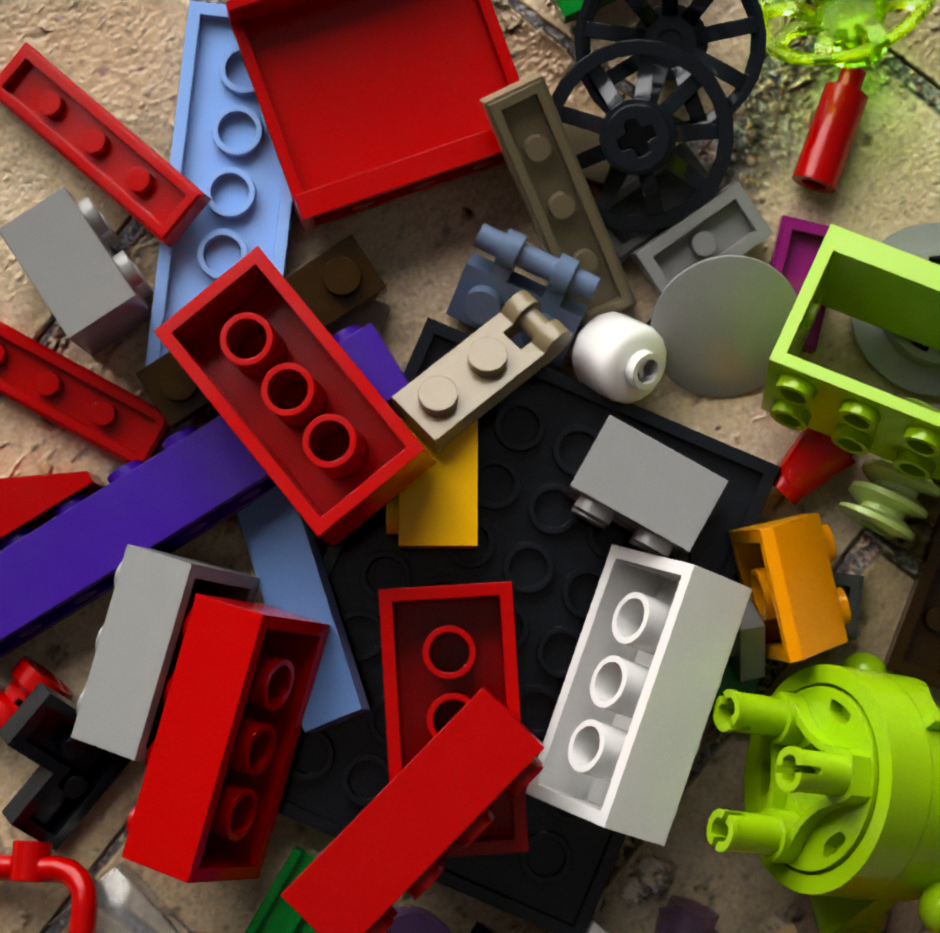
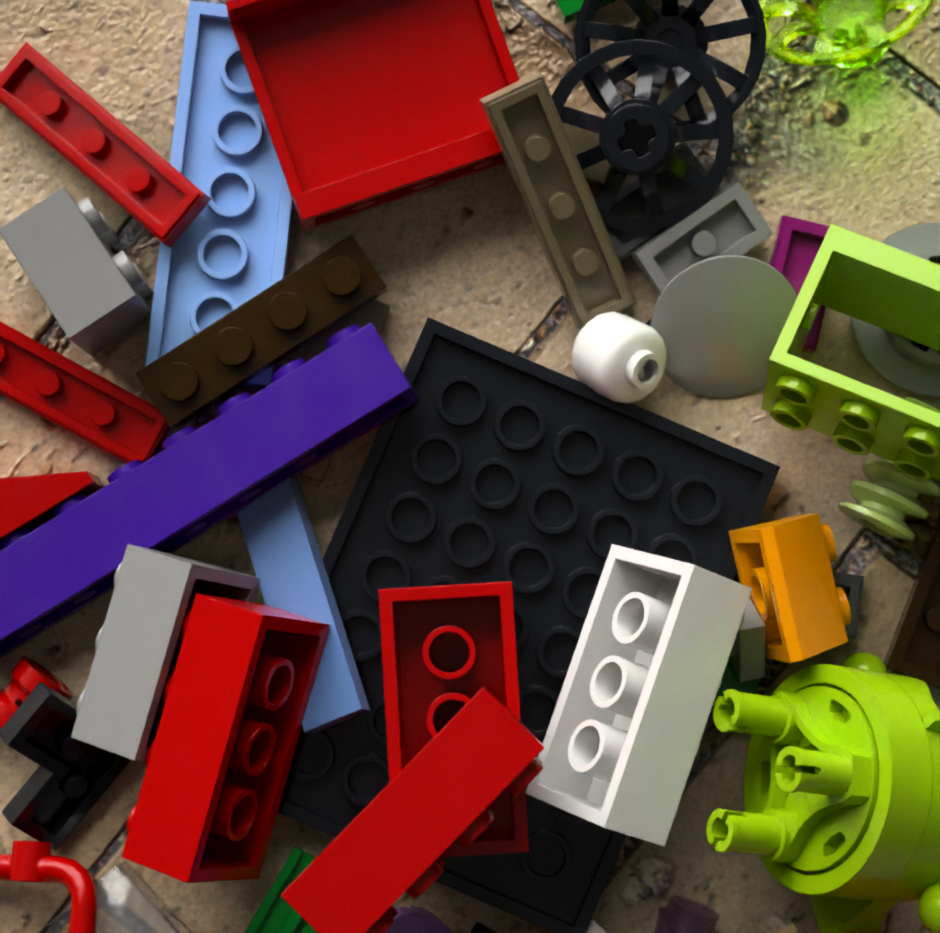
red brick [153,246,437,547] -> none
yellow brick [386,417,478,549] -> none
plate [391,289,572,453] -> none
sand blue plate [446,223,601,368] -> none
light grey brick [565,415,728,558] -> none
red cone [773,428,855,505] -> none
red cylinder [792,65,868,194] -> none

